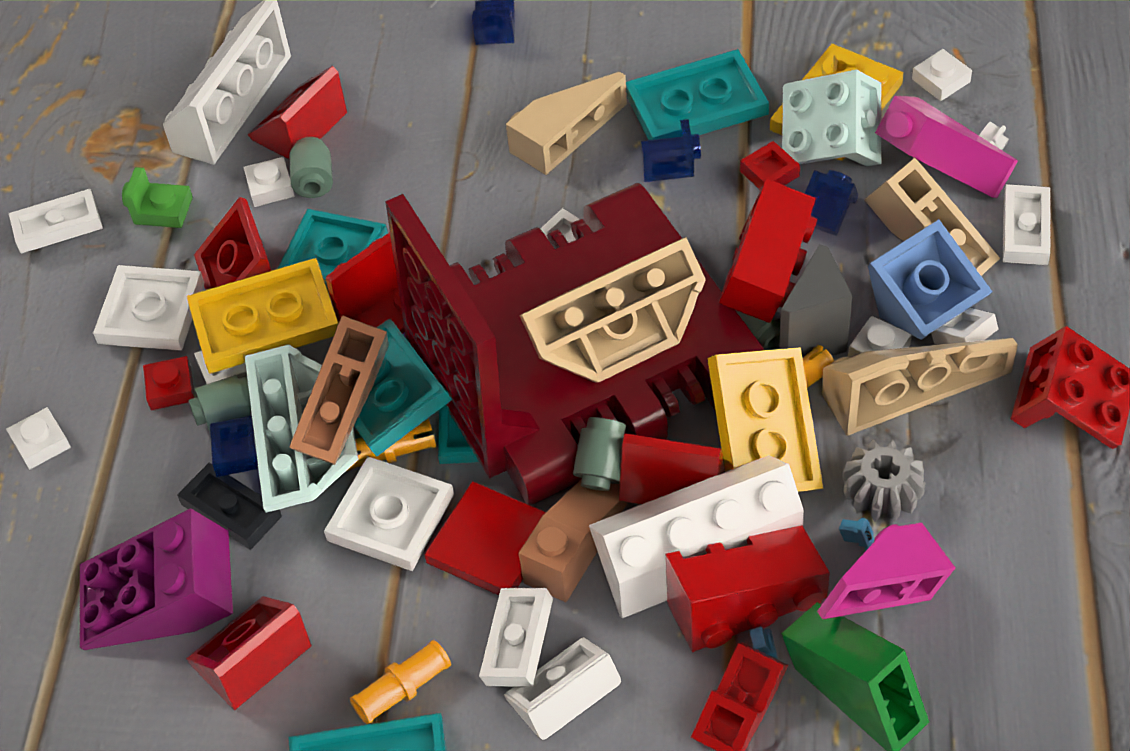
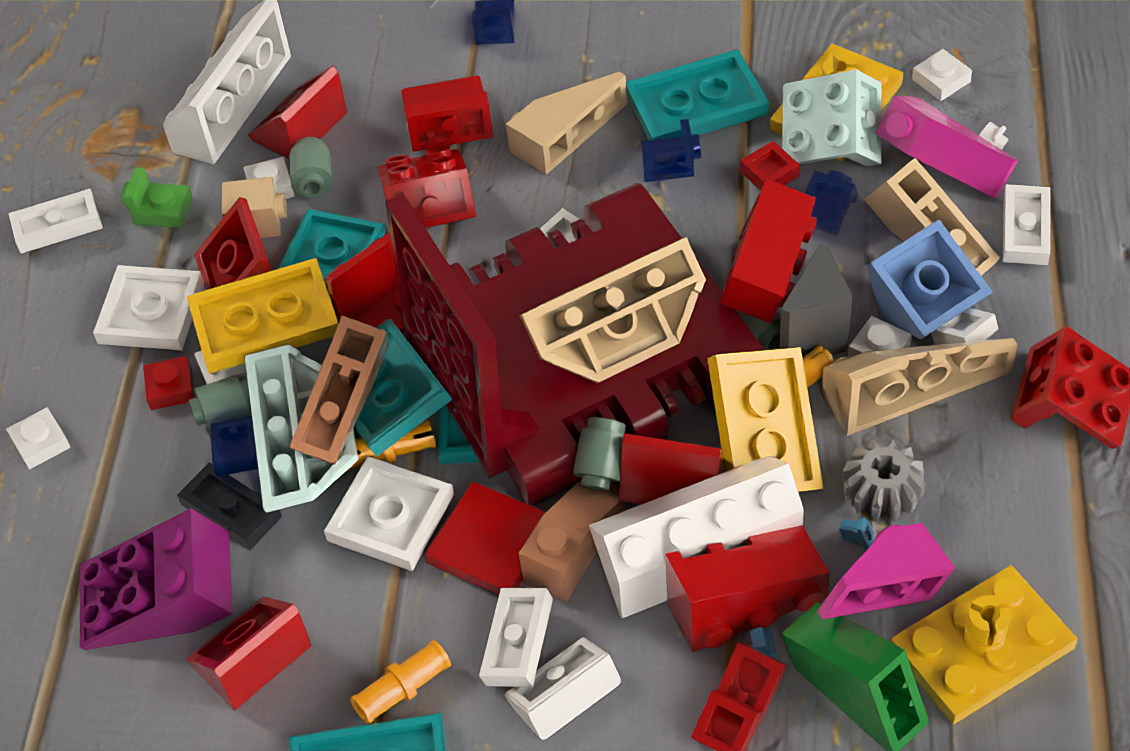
none -> tan brick [222,177,287,238]
none -> red bracket [377,146,477,228]
none -> red bracket [401,75,494,152]
none -> yellow plate [890,565,1078,725]

